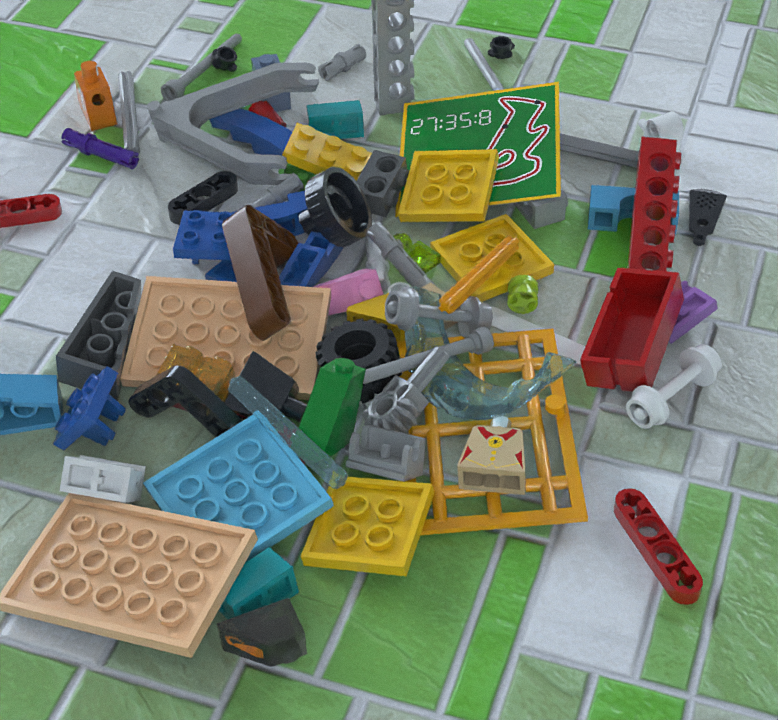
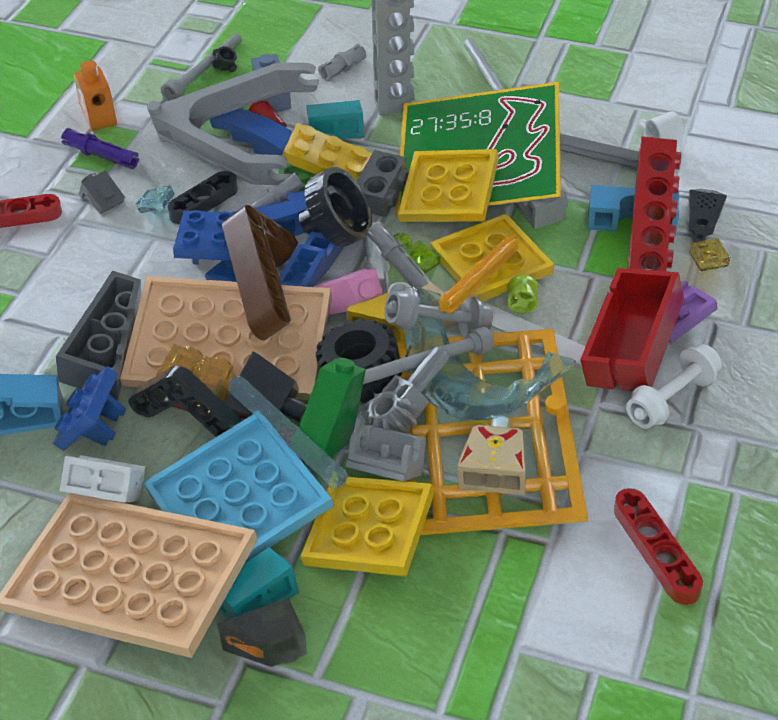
light grey axle [118,71,140,154] -> none
black plate [488,36,515,59] -> none
none -> dark grey bracket [78,170,125,214]
none -> clear light blue plate [135,185,175,214]
none -> clear yellow plate [689,238,730,272]

